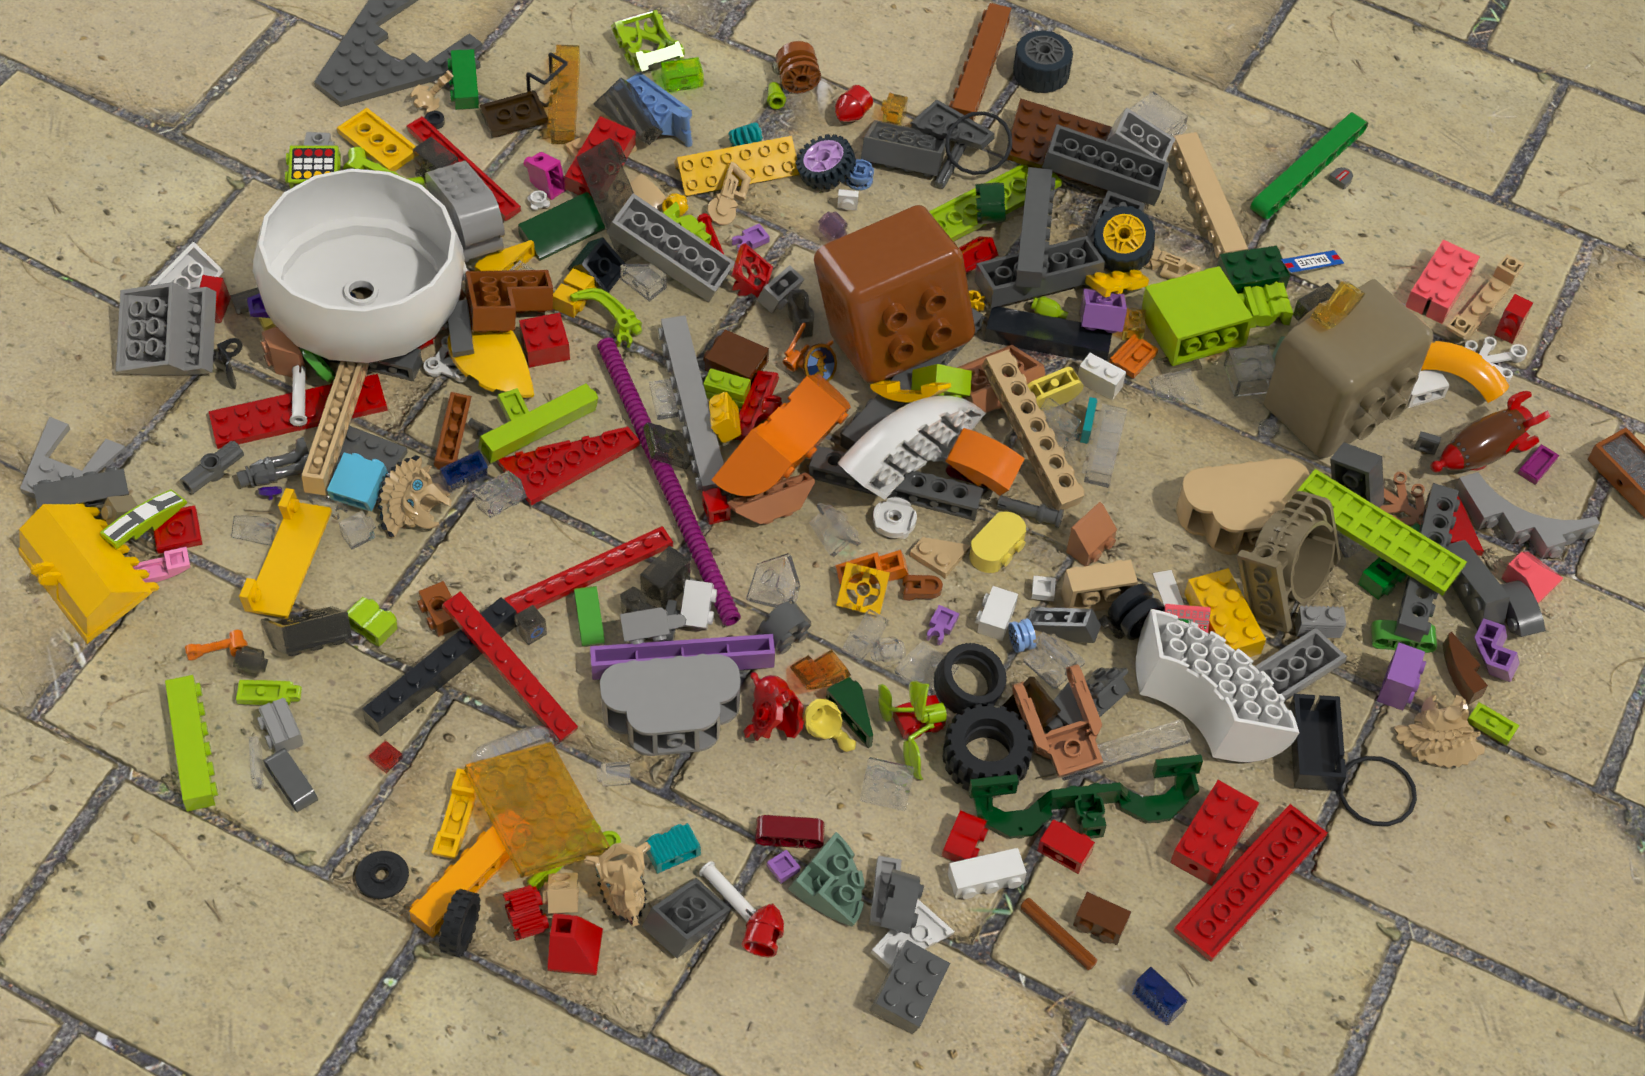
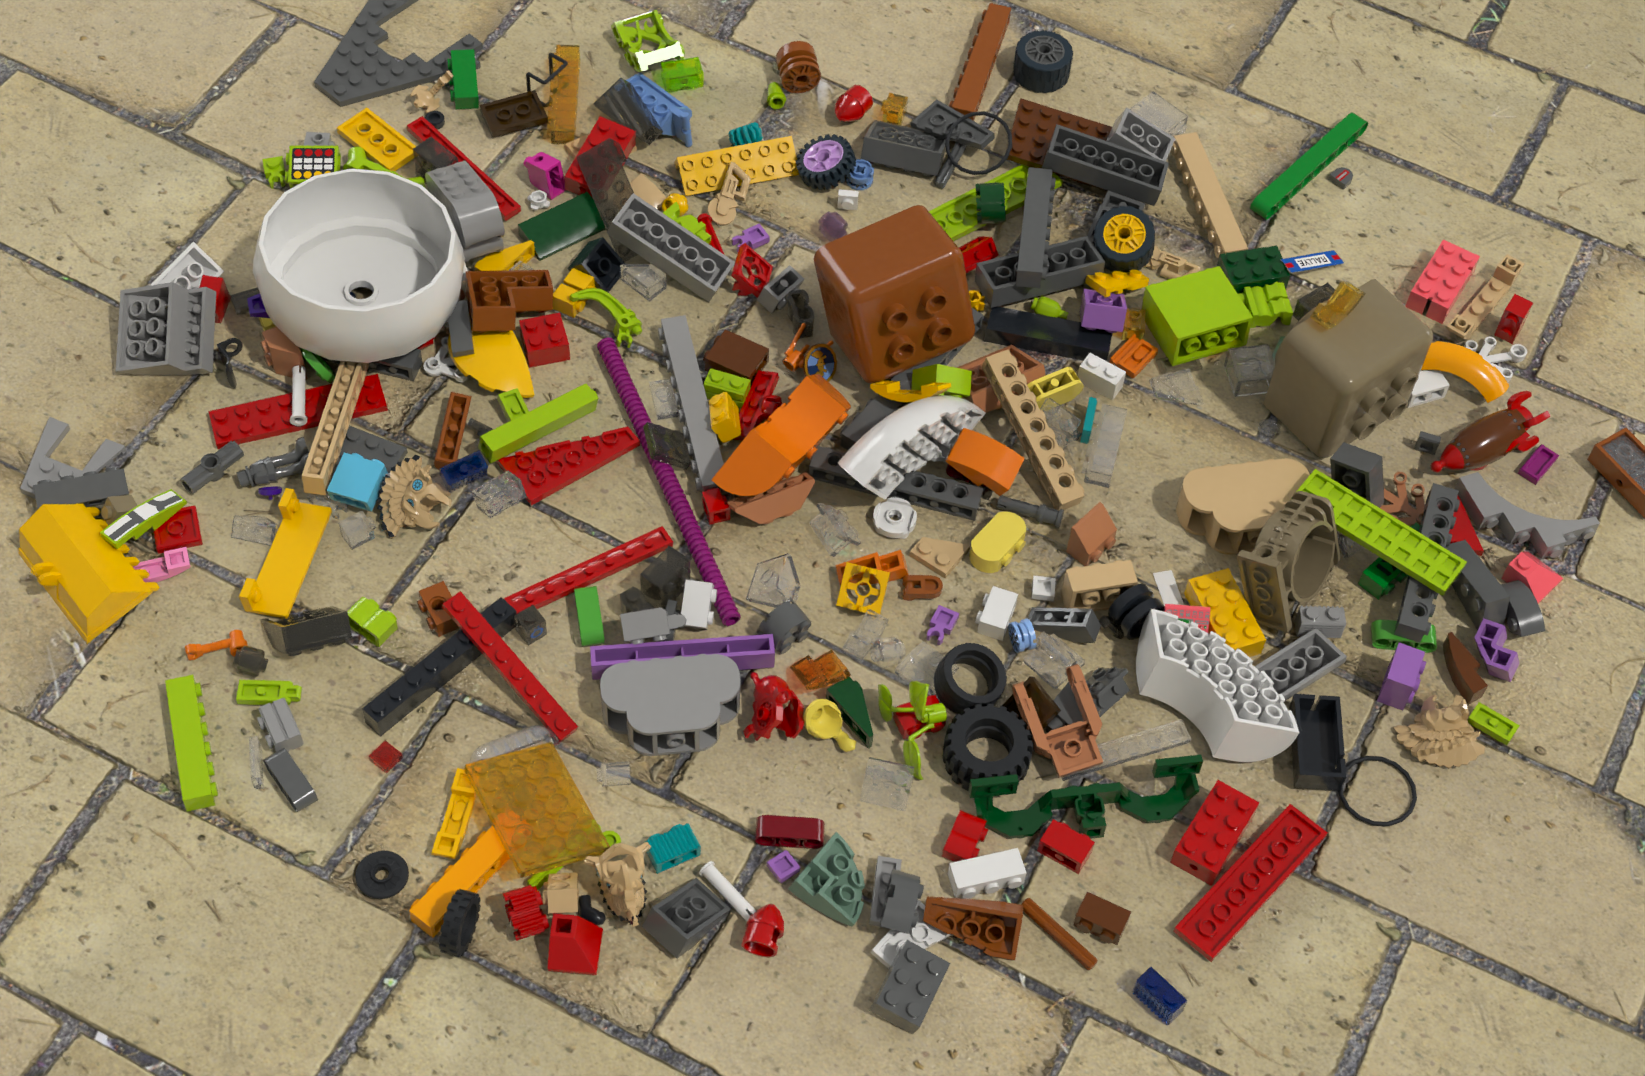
none -> lime plate [262,156,285,189]
none -> black arm [579,895,606,925]
none -> dark orange wedge [923,897,1023,960]

